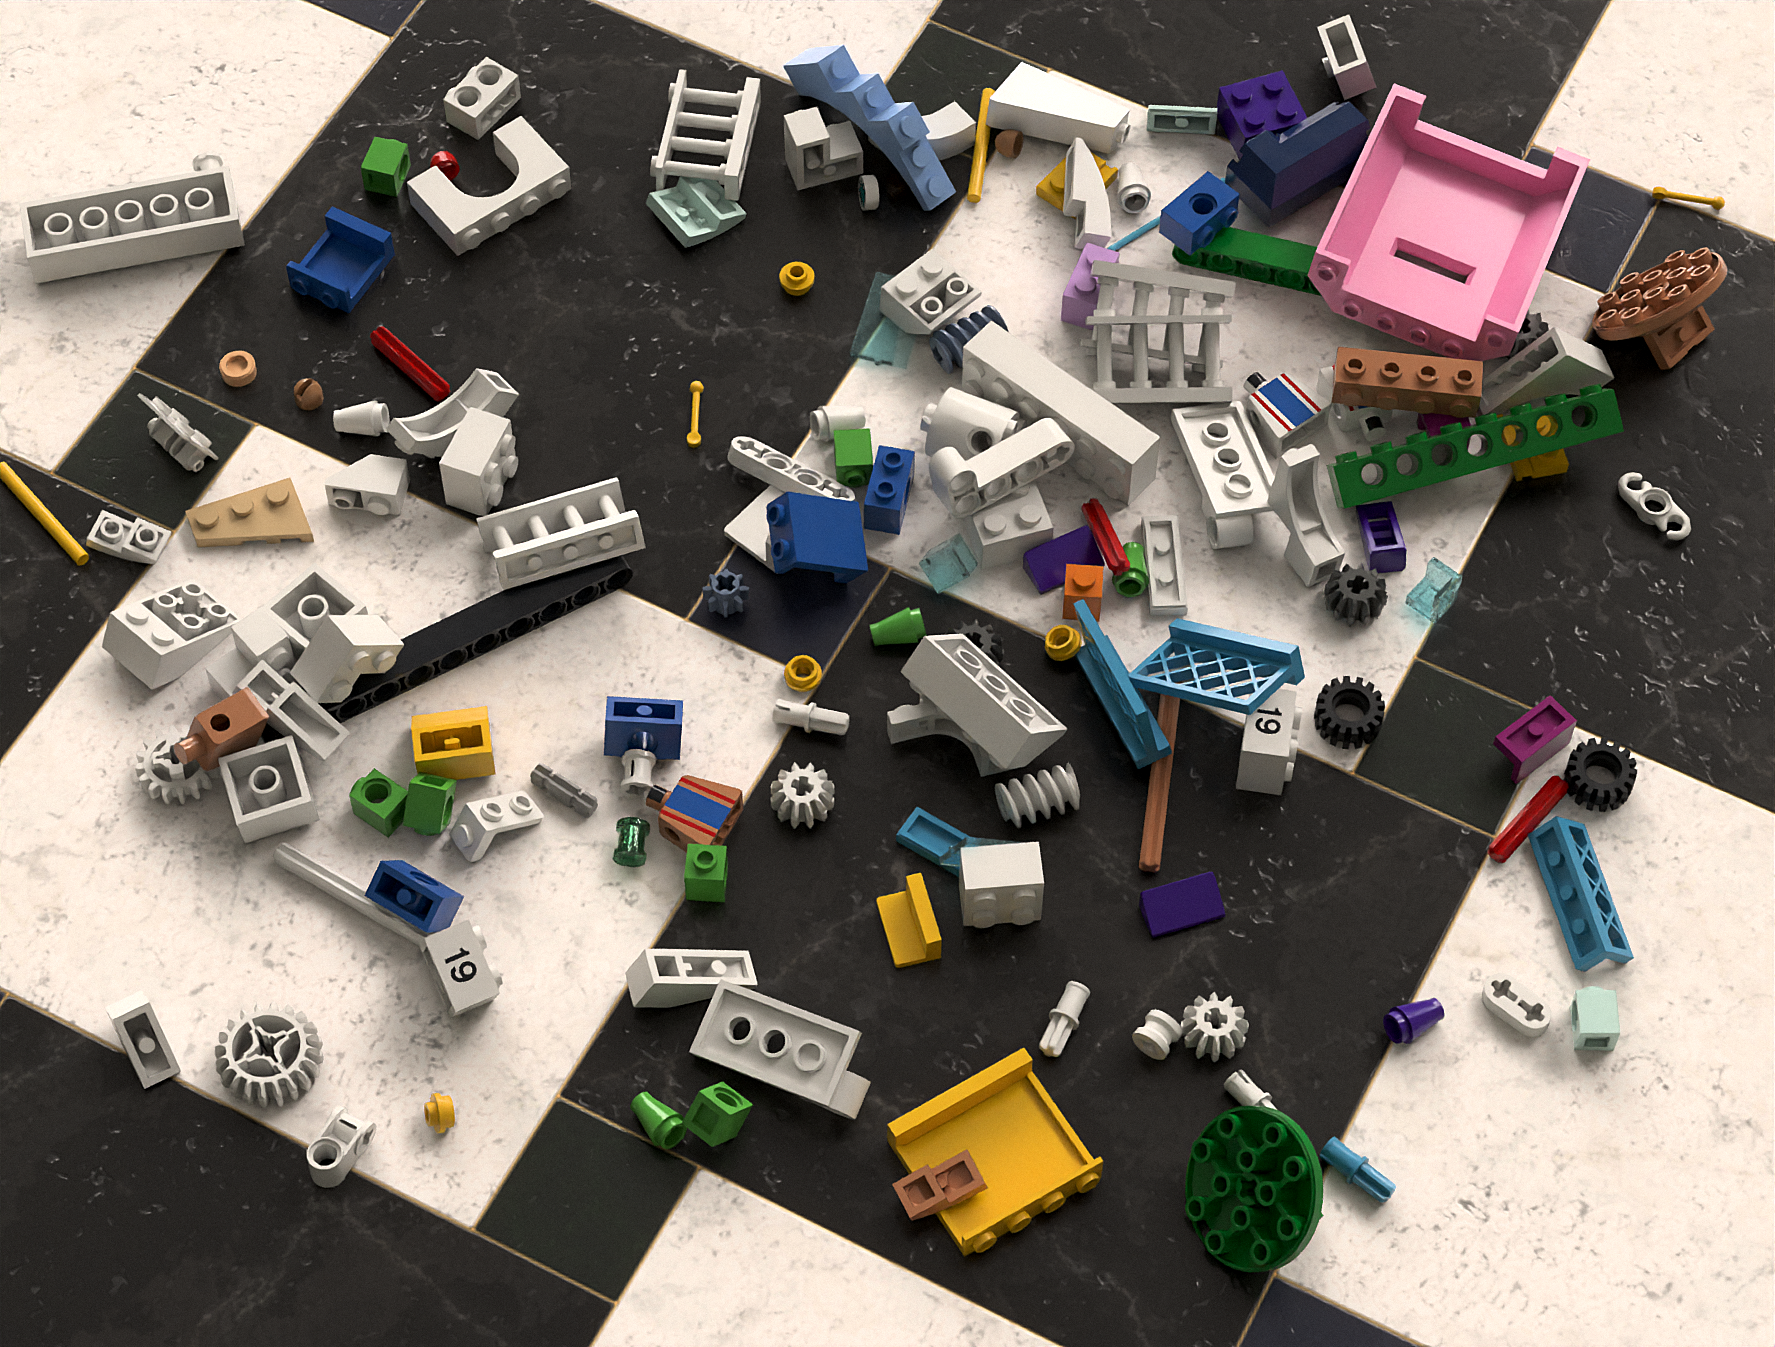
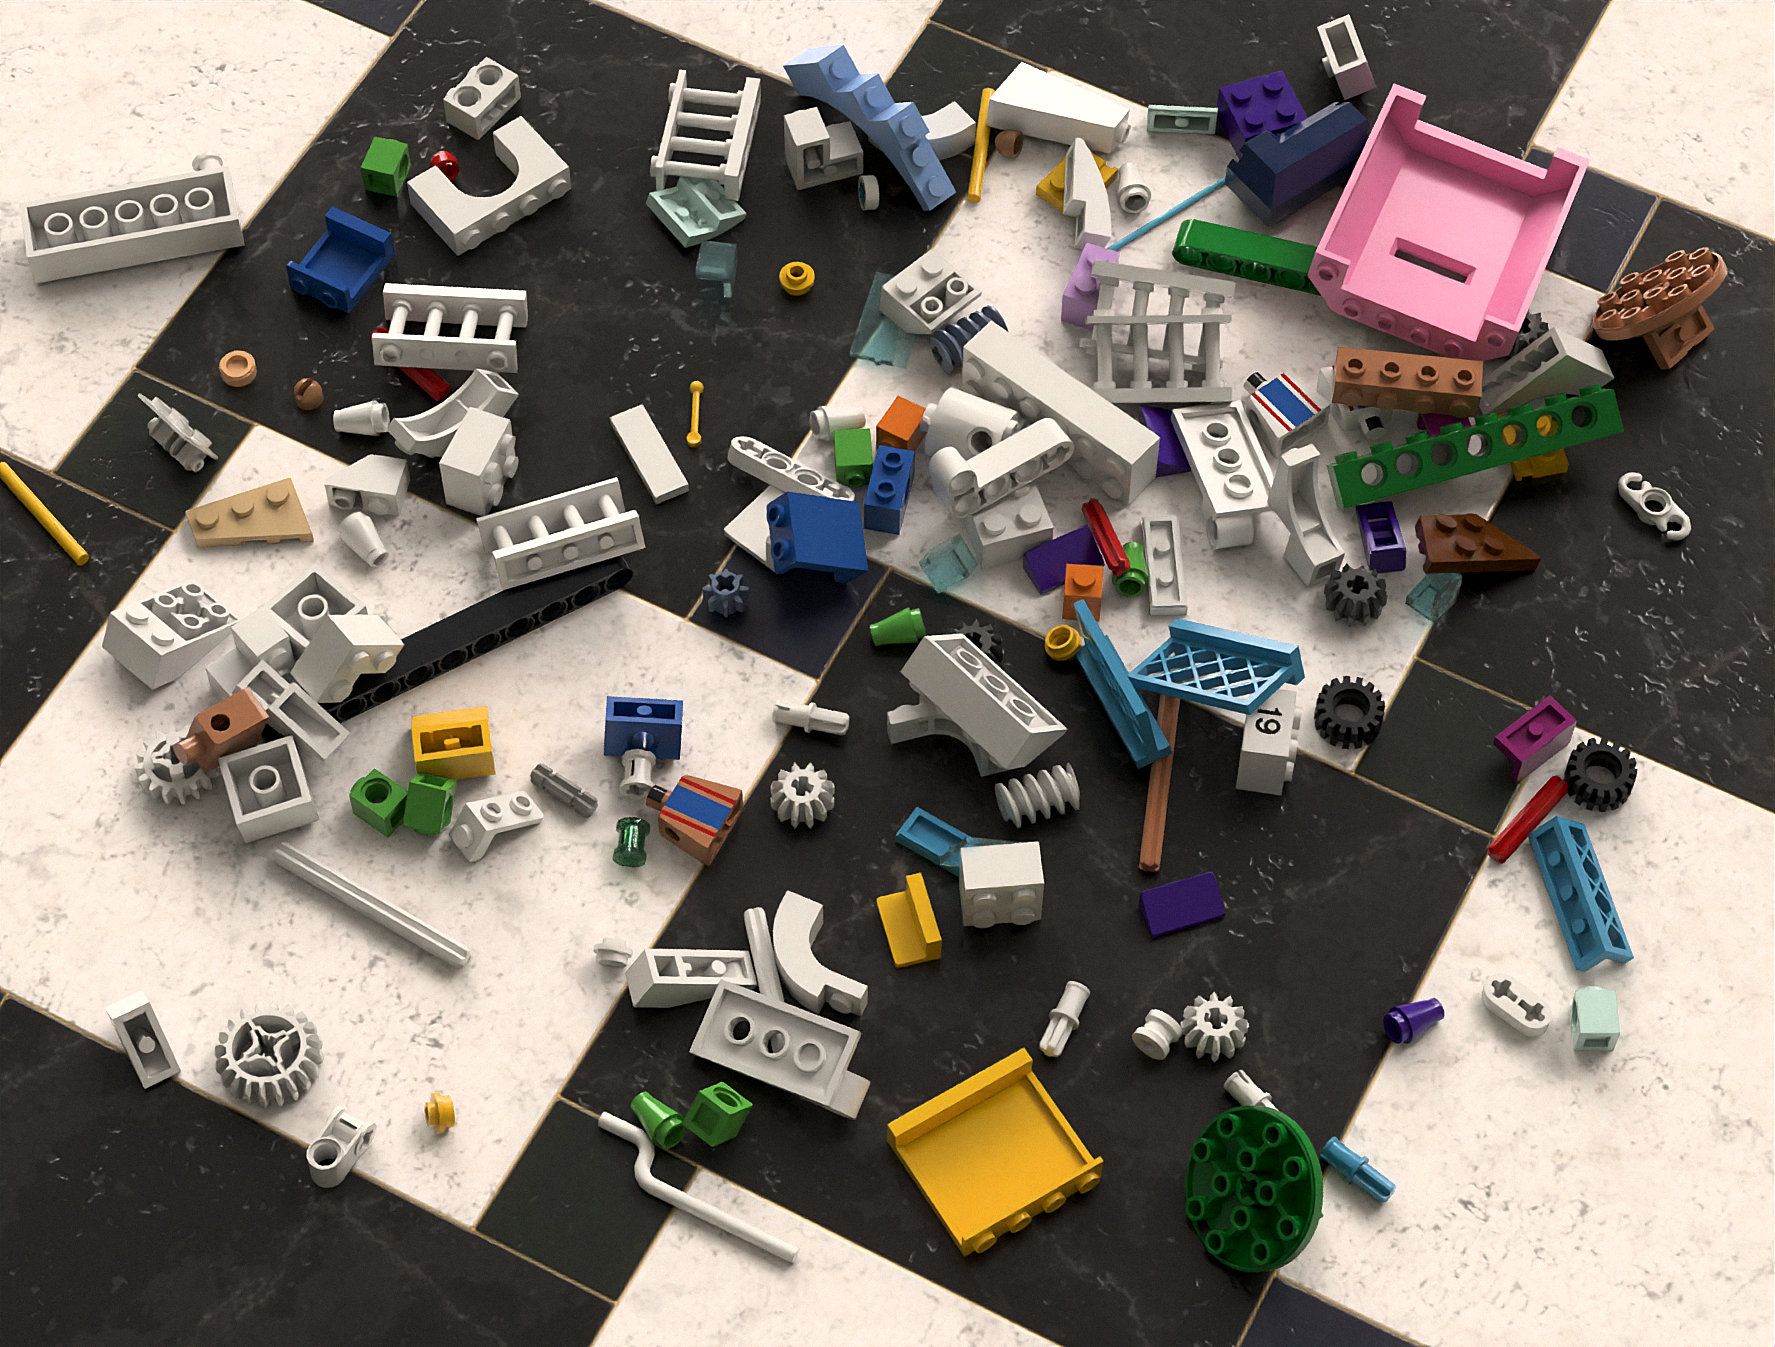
white slope [86,510,171,564] -> none
blue brick [364,860,464,933] -> none
white brick [419,919,503,1018] -> none
bright green brick [684,844,728,902] -> none
yellow plate [784,655,822,692] -> none
nougat slope [892,1149,988,1221] -> none
blue brick [1159,171,1240,255] -> none
yellow hinge [1652,187,1725,210] -> none
none -> white cone [338,512,389,567]
none -> white fence [372,283,528,373]
none -> white plate [593,937,633,967]
none -> white piece [598,1112,800,1263]
none -> white tile [610,404,689,504]
none -> clear light blue panel [696,241,738,298]
none -> white axle [744,907,785,1053]
none -> white arch [773,890,868,1016]
none -> orange brick [876,396,927,451]
none -> dark purple slope [1139,405,1191,478]
none -> reddish brown wing [1414,513,1541,574]

